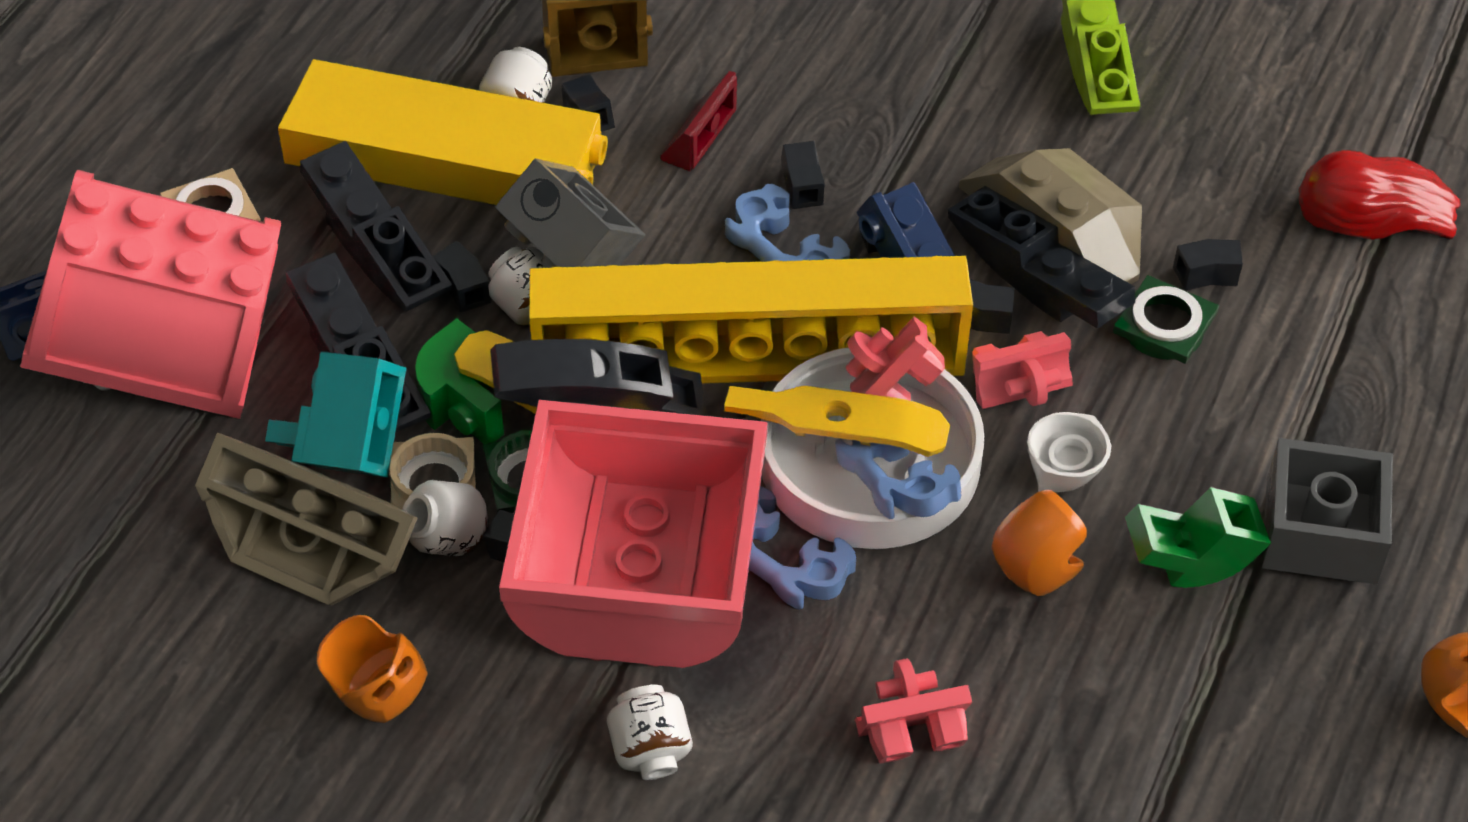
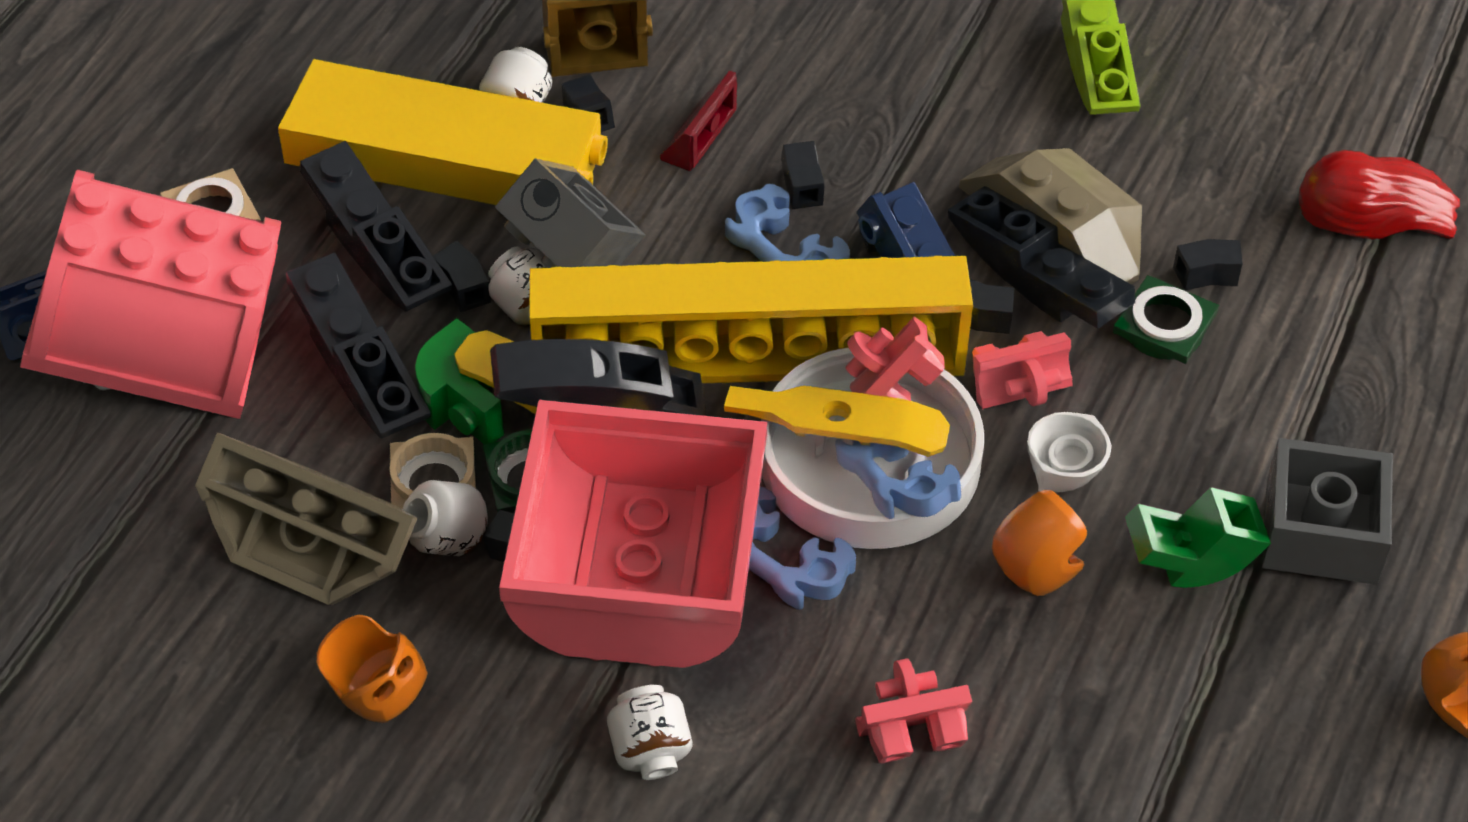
teal hinge [265,352,406,478] -> none

